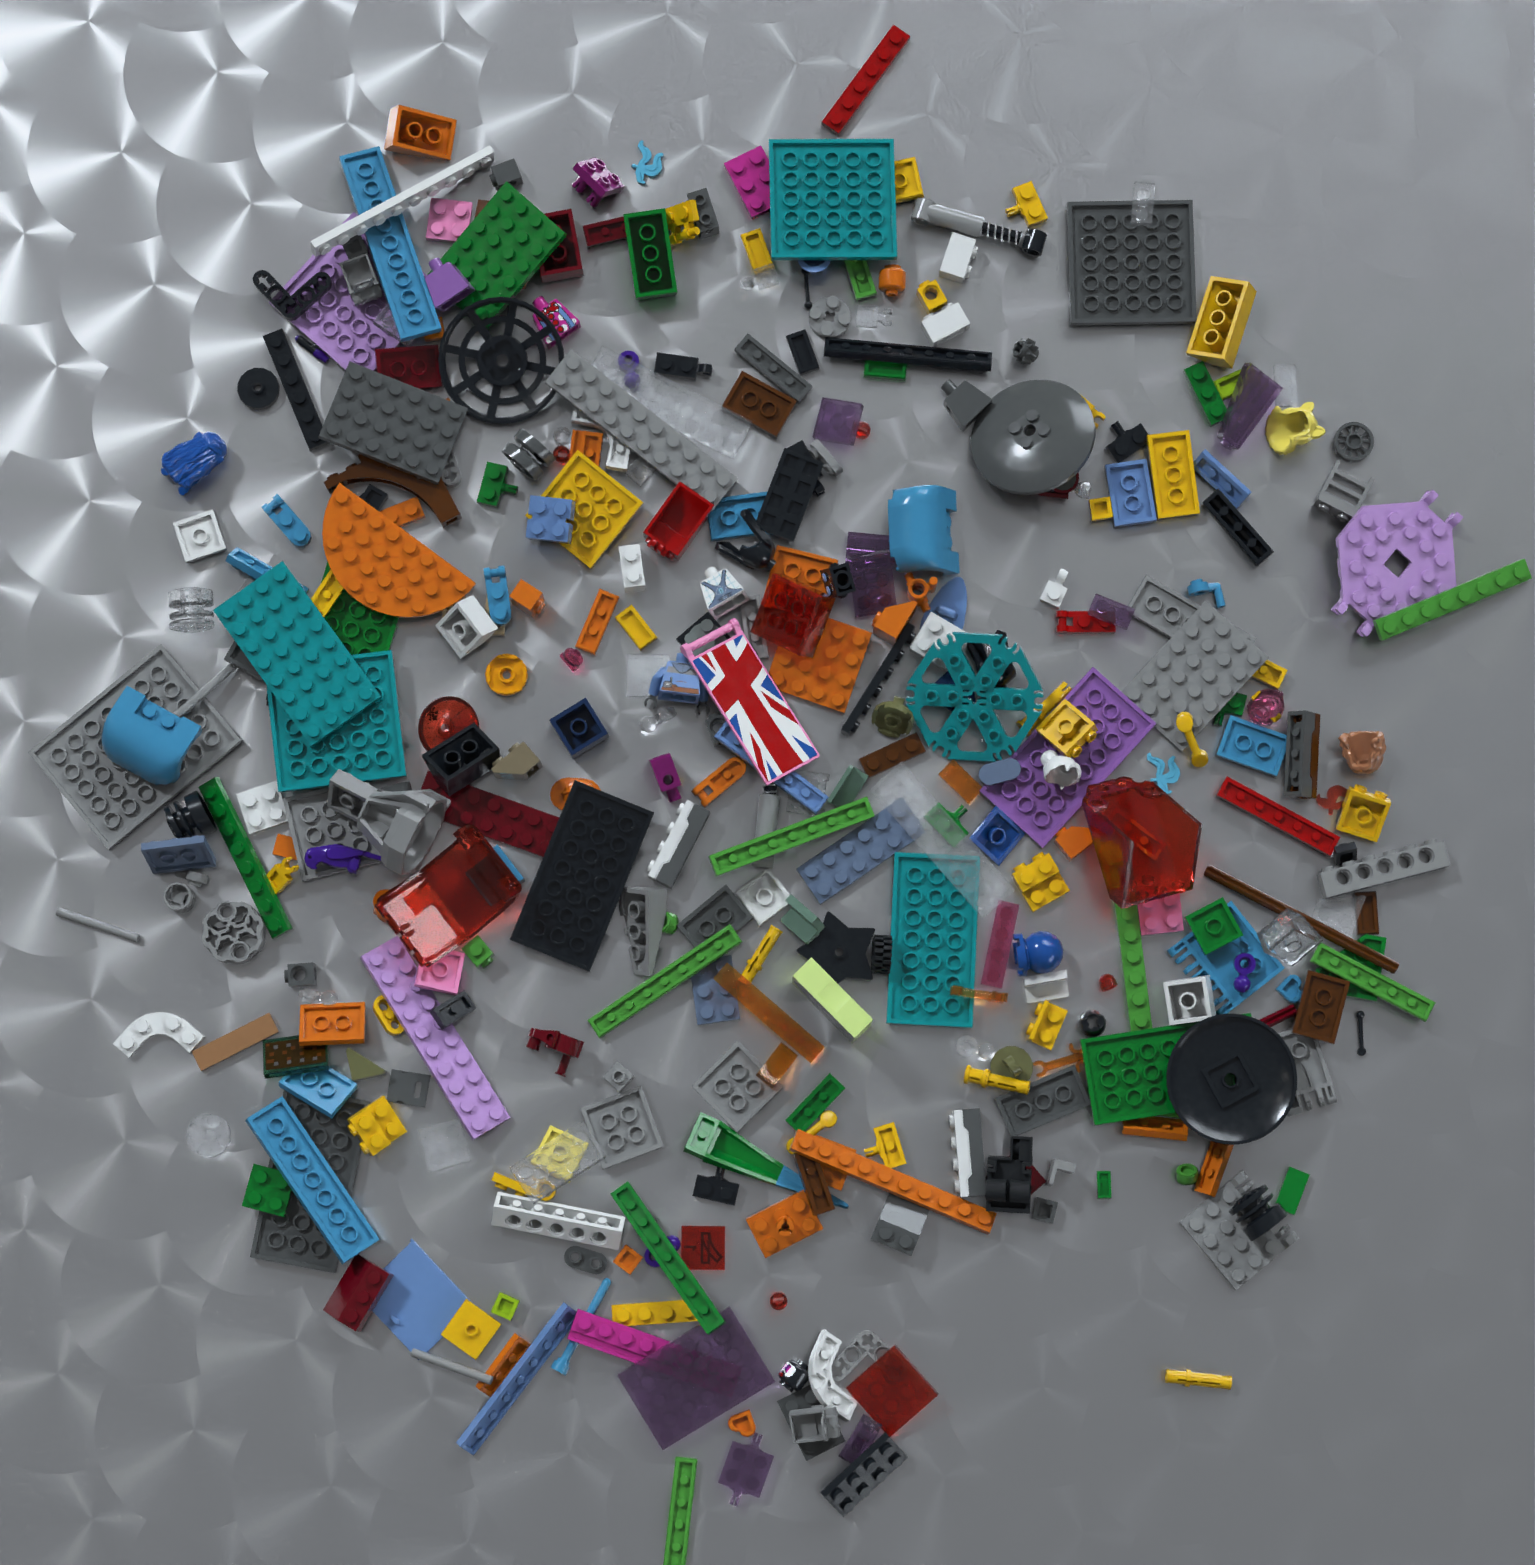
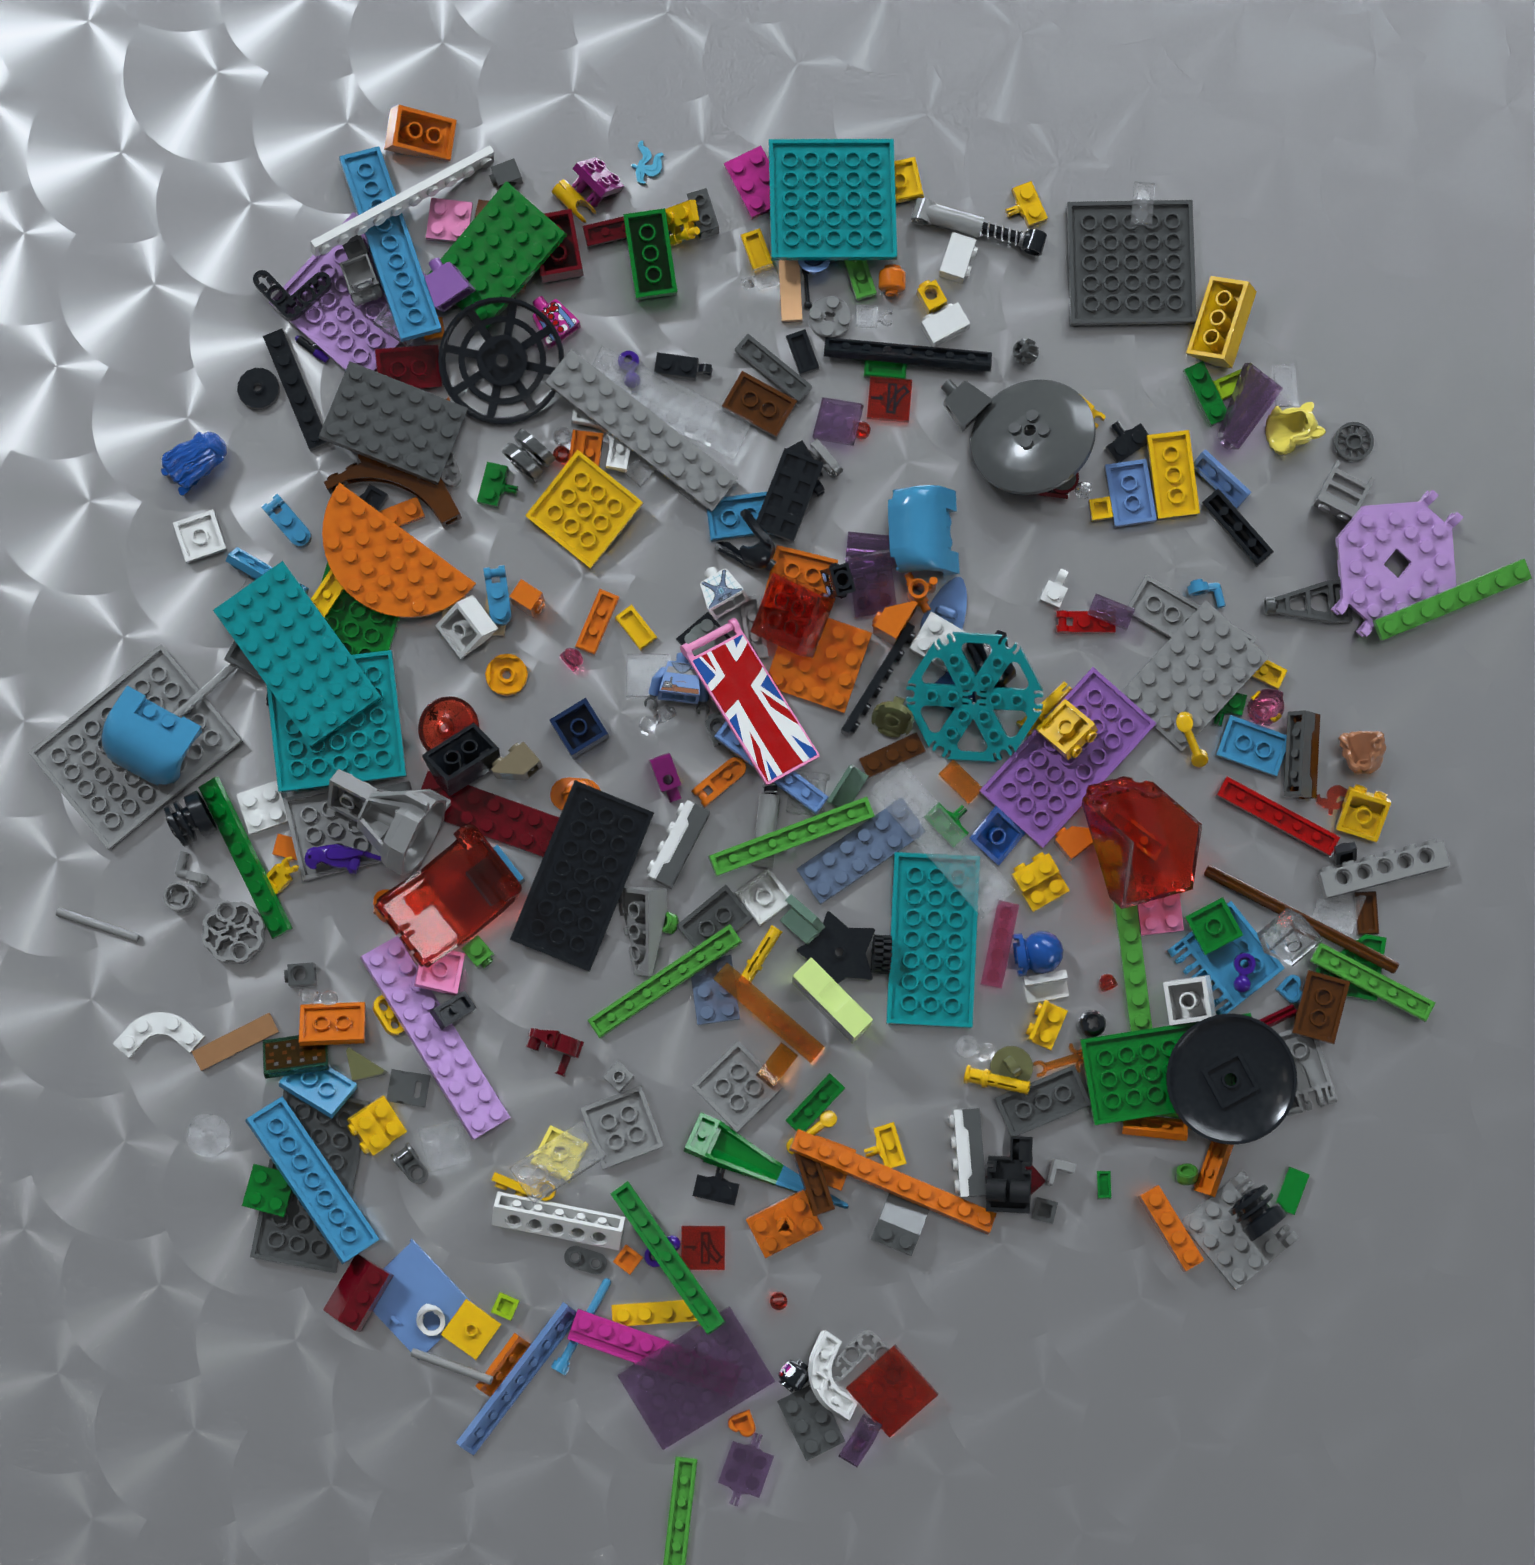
sand blue plate [141,835,216,874] -> none
clear wheel [168,587,215,633] -> none
medium blue piece [526,495,576,544] -> none
white brick [619,544,646,593] -> none
red piece [643,481,714,561] -> none
light grey piece [789,1404,841,1444] -> none
black plate [820,1432,908,1517] -> none
red plate [821,25,910,136] -> none
clear orange bar [950,985,1008,1004] -> none
sand blue tile [978,758,1021,786] -> none
white piece [1040,750,1082,790] -> none
medium azure piece [1147,752,1180,795] -> none
yellow pin [1165,1369,1232,1390] -> none
black hinge [1356,1011,1366,1056] -> none
none -> dark grey piece [390,1142,428,1184]
none -> white piece [416,1304,445,1336]
none -> yellow piece [552,179,596,223]
none -> light nougat tile [779,260,803,322]
none -> clear red tile [867,376,912,423]
none -> orange brick [1138,1185,1204,1272]
none -> dark grey plate [1264,580,1353,623]

